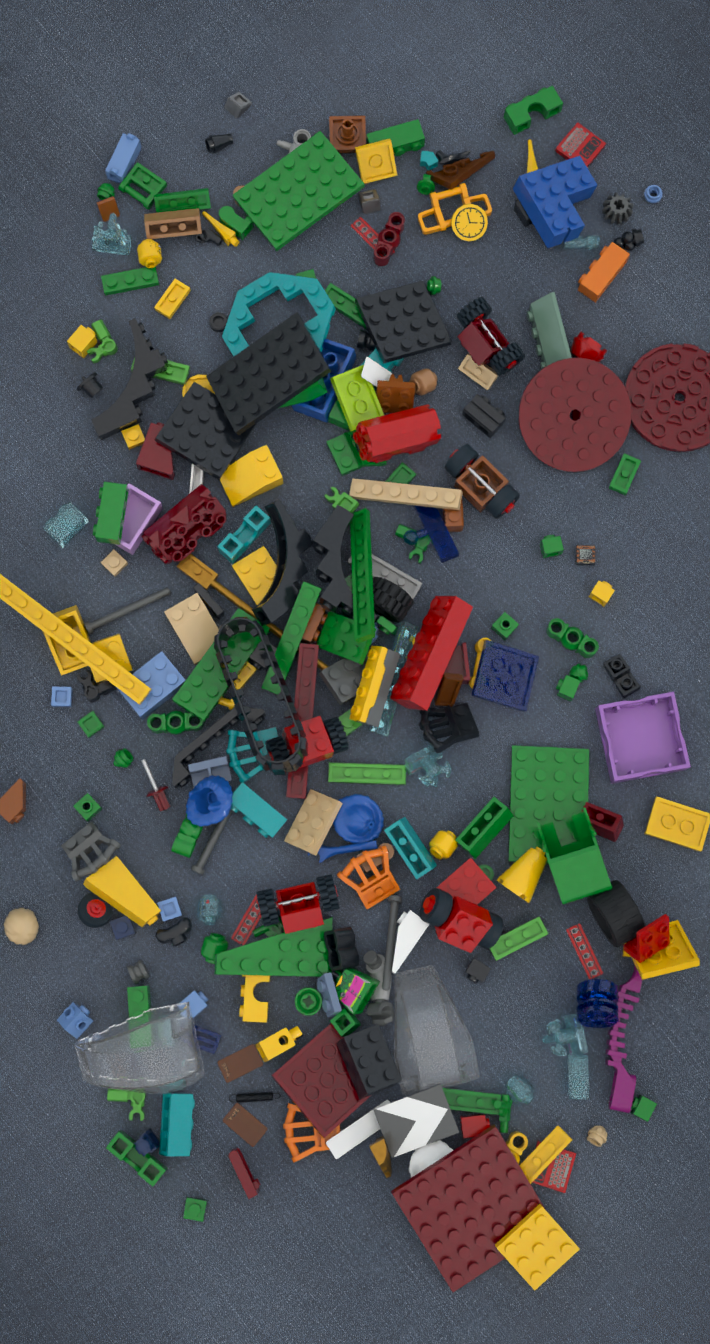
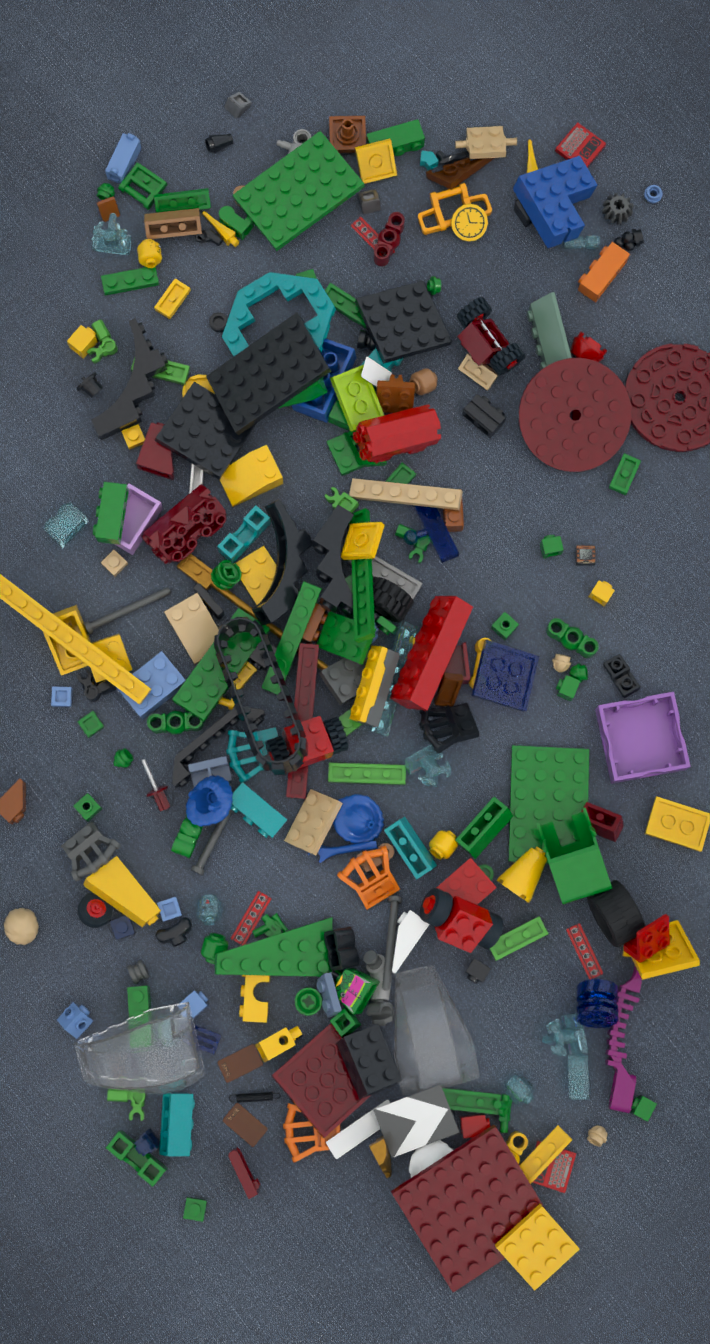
brick [256,874,340,934] -> none
green plate [417,174,435,195] -> none
brick [444,444,520,519] -> none
green arch [504,85,563,135] -> none
none -> green wheel [211,560,242,590]
none -> yellow tile [341,522,385,560]
none -> tan plate [455,126,517,159]
none -> tan plate [552,654,571,672]

